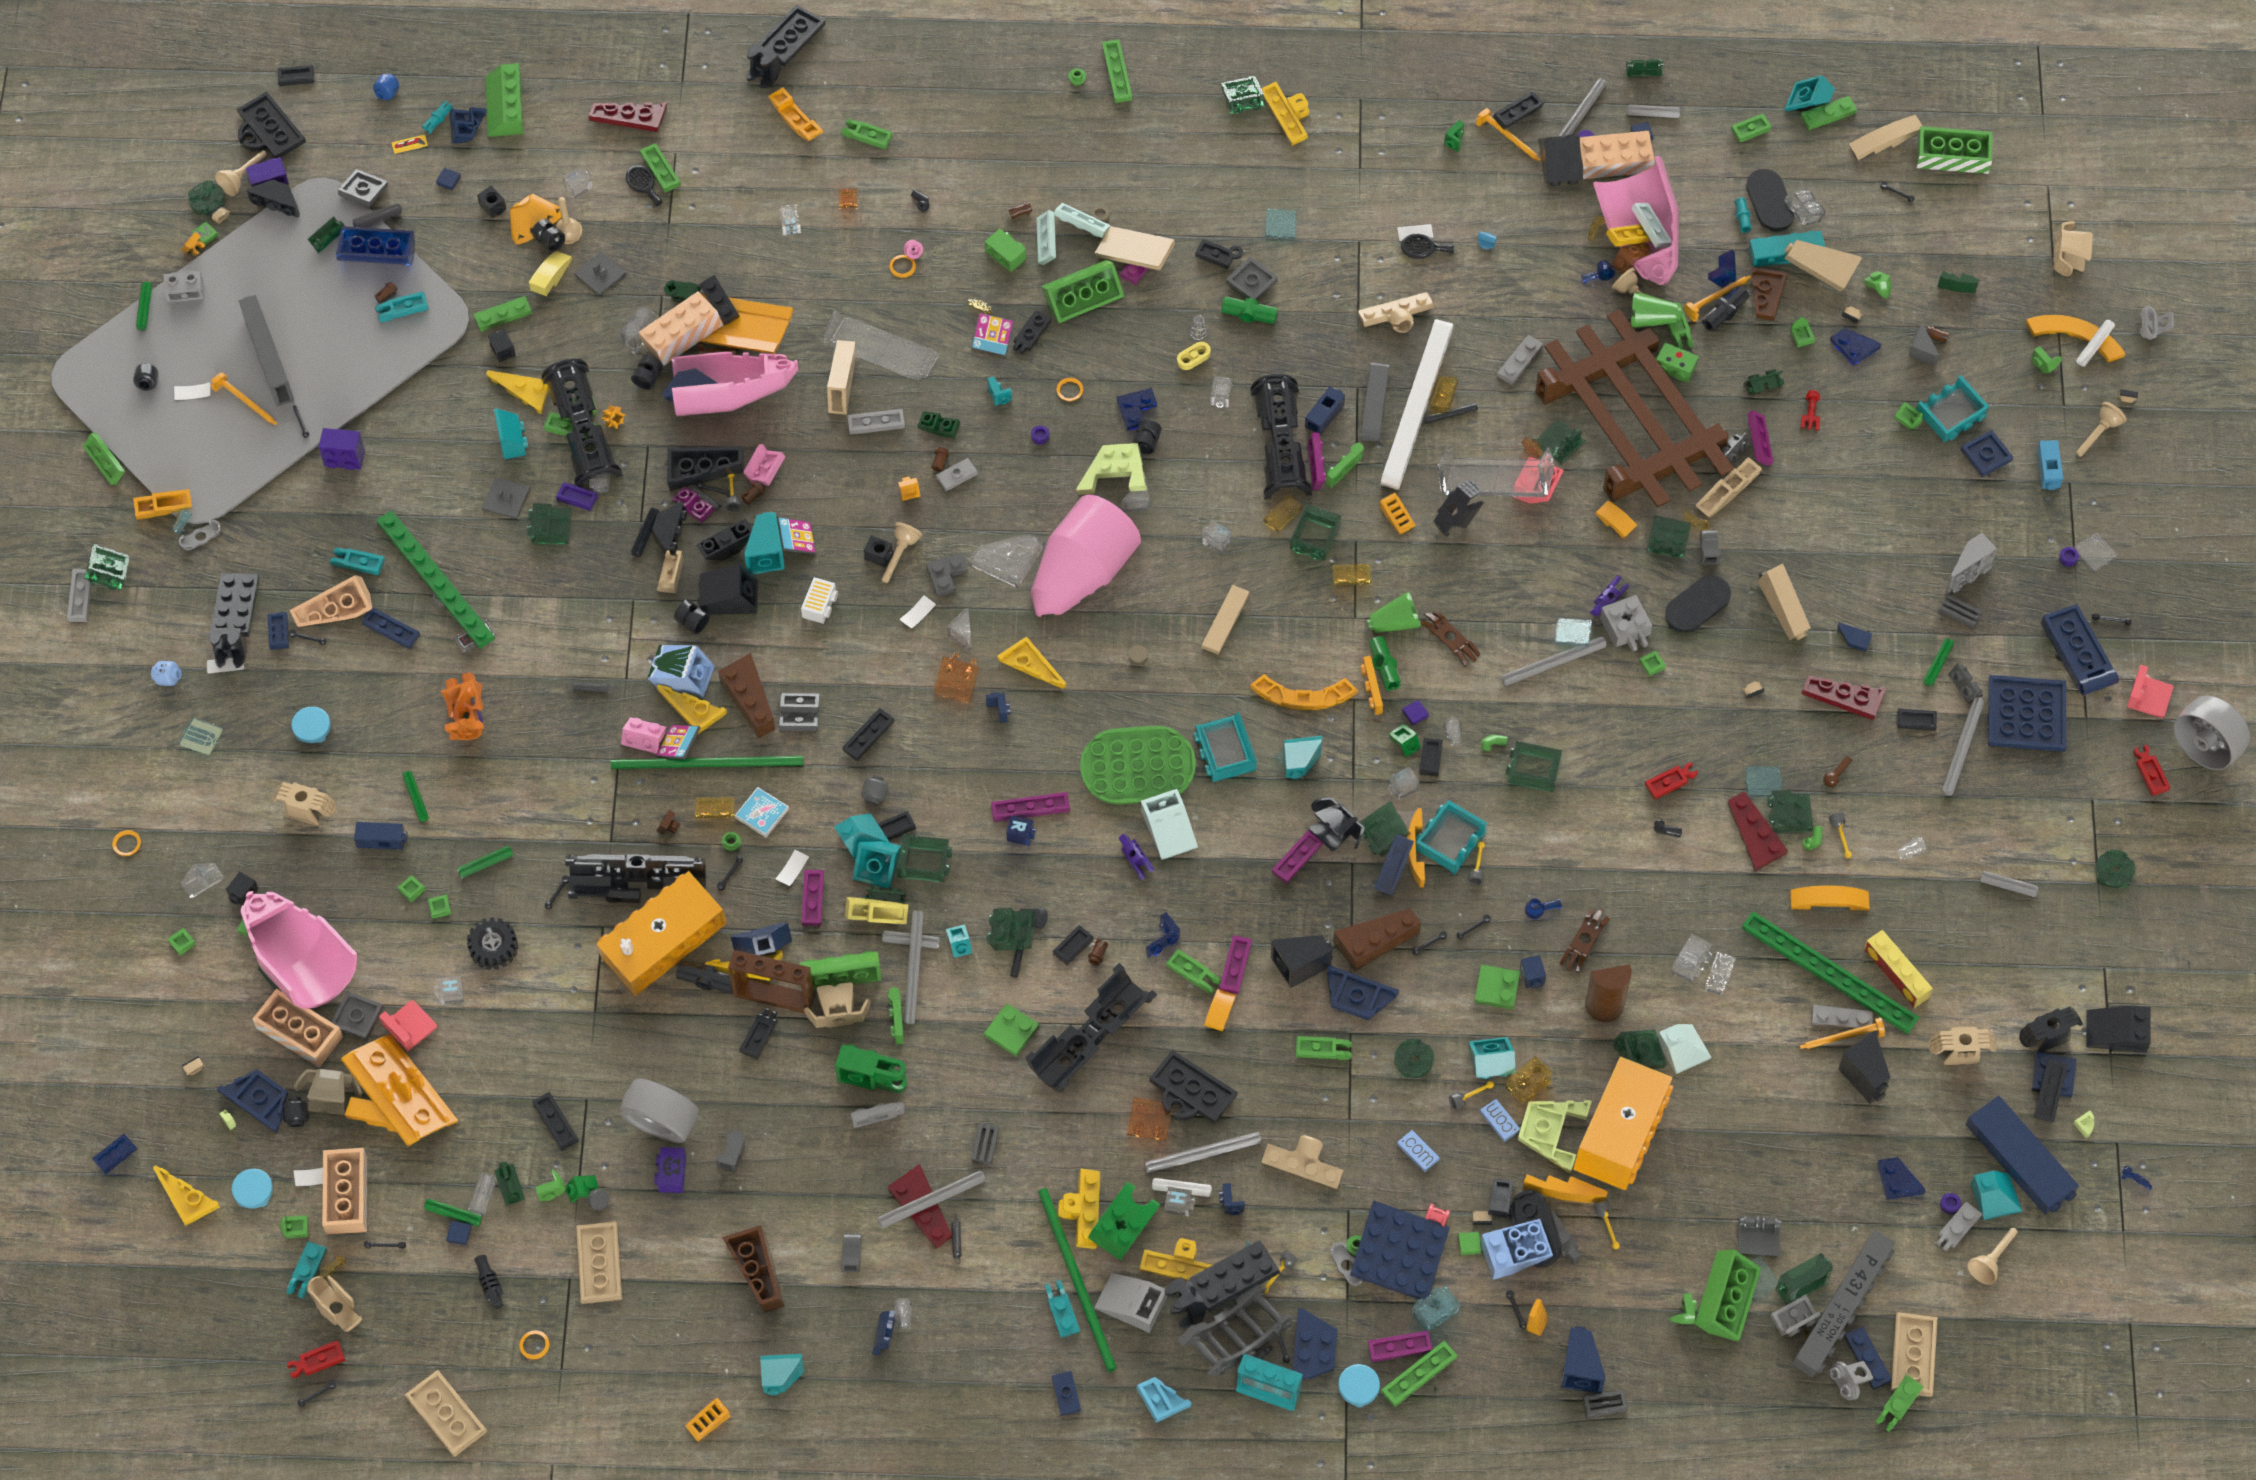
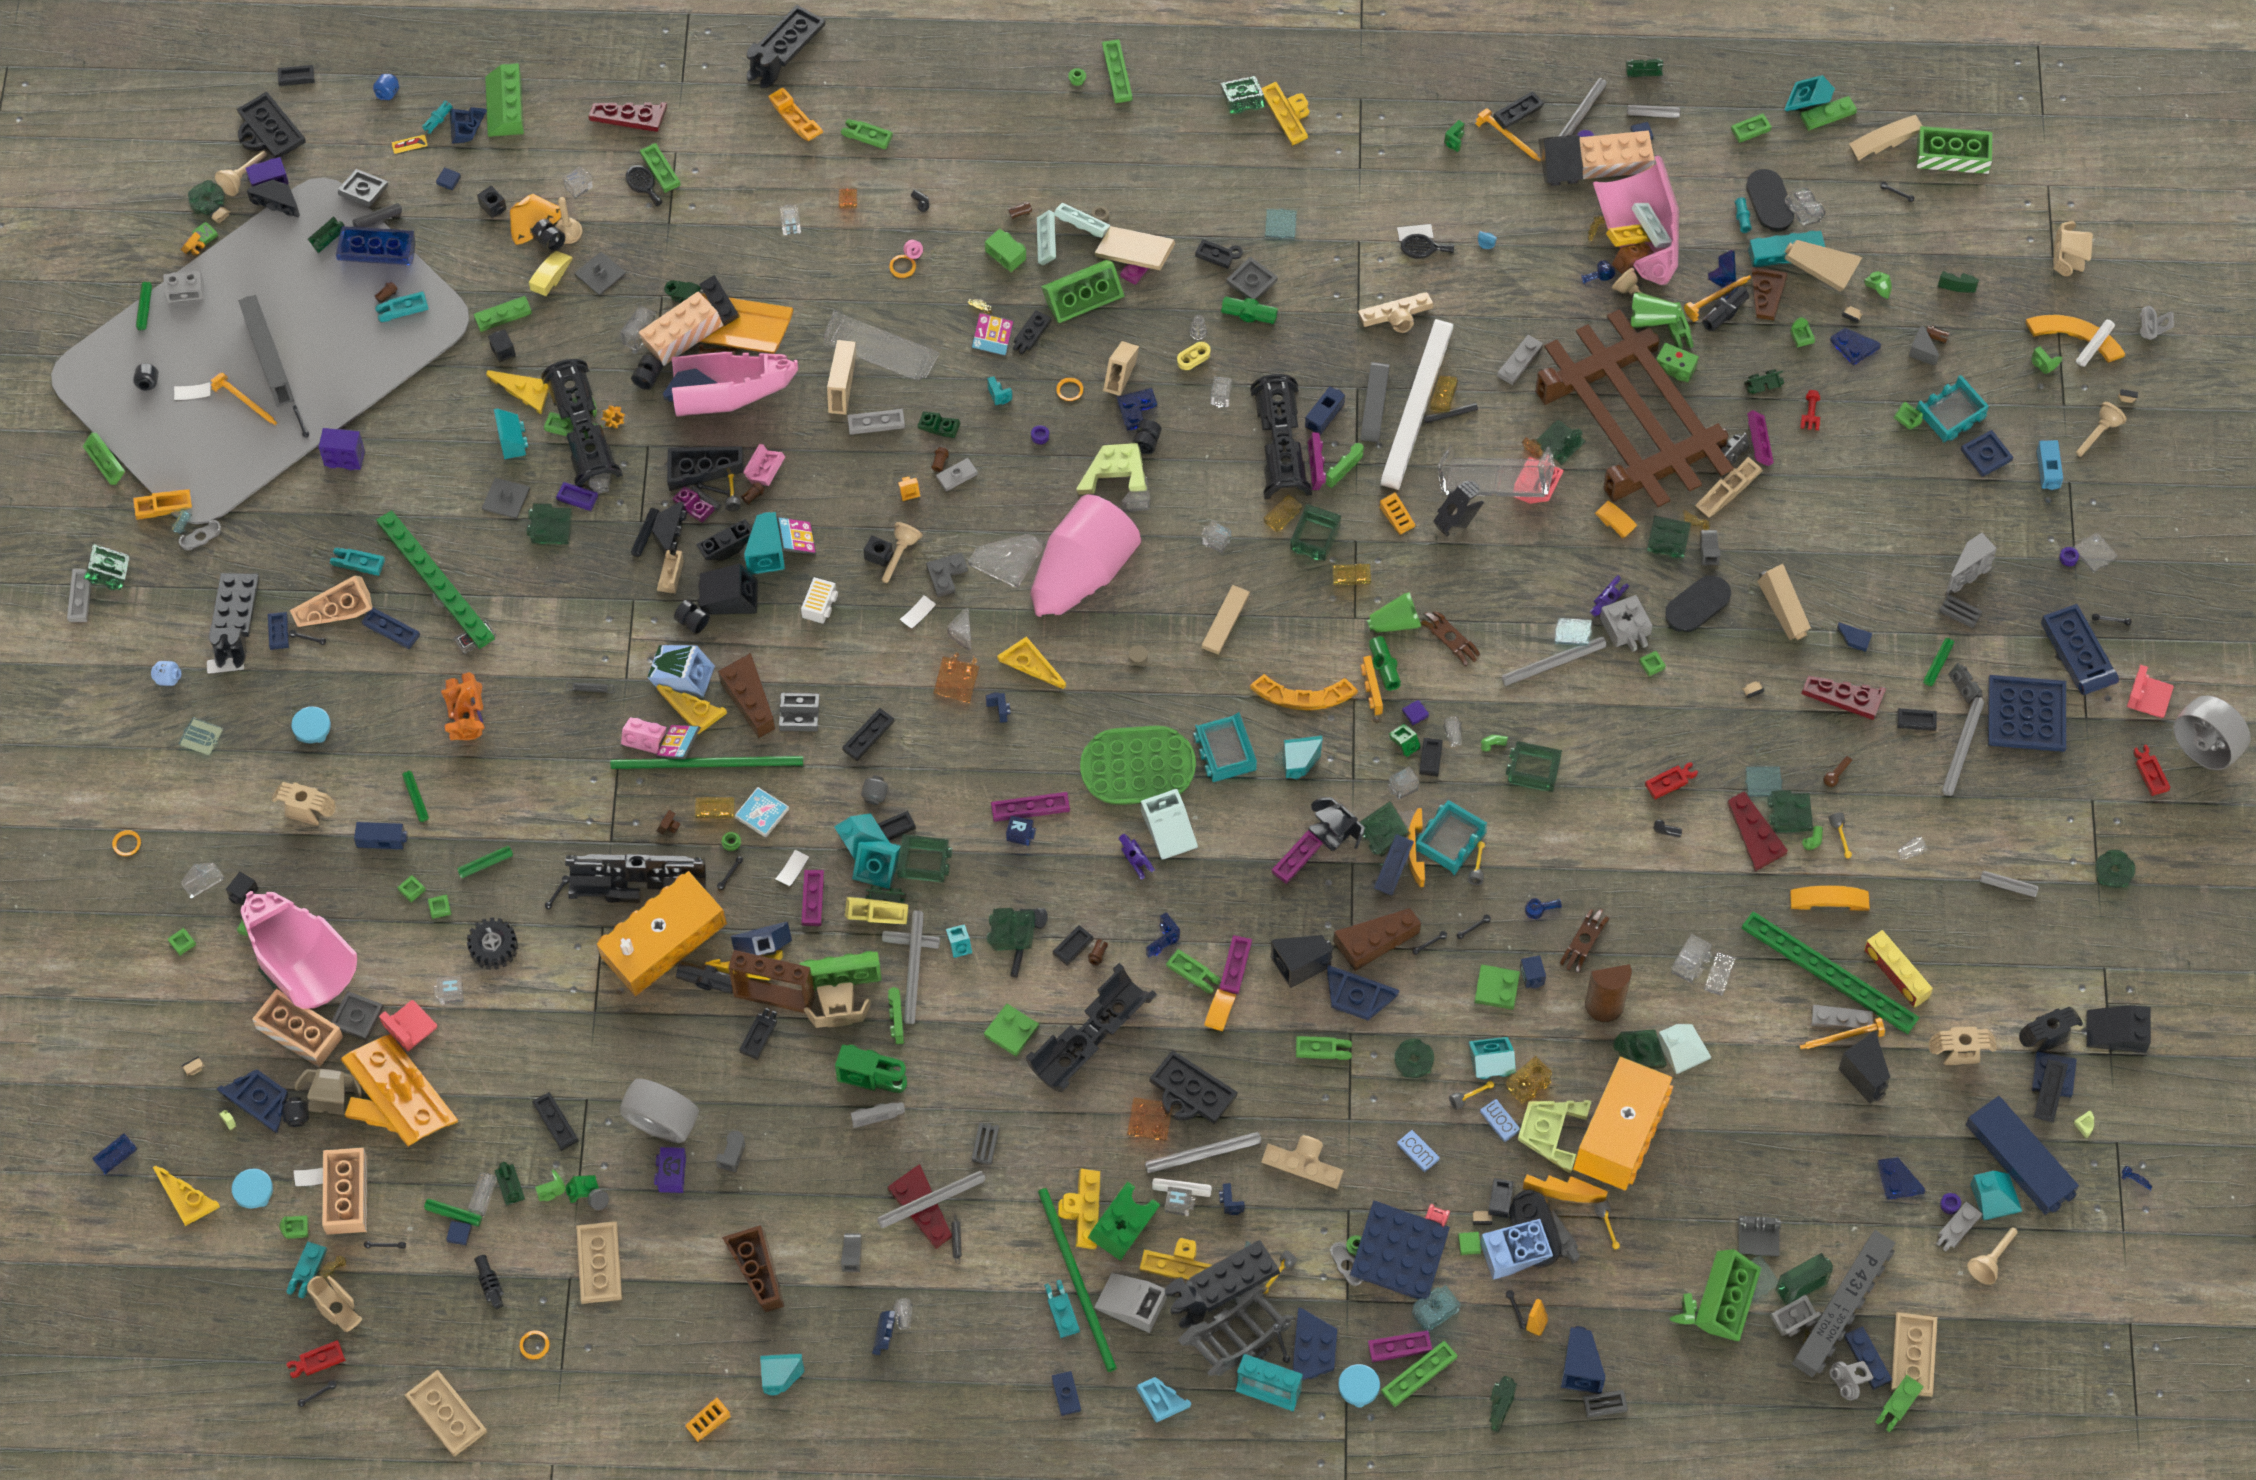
none -> tan slope [1103,341,1139,396]
none -> clear green plate [1489,1376,1518,1433]

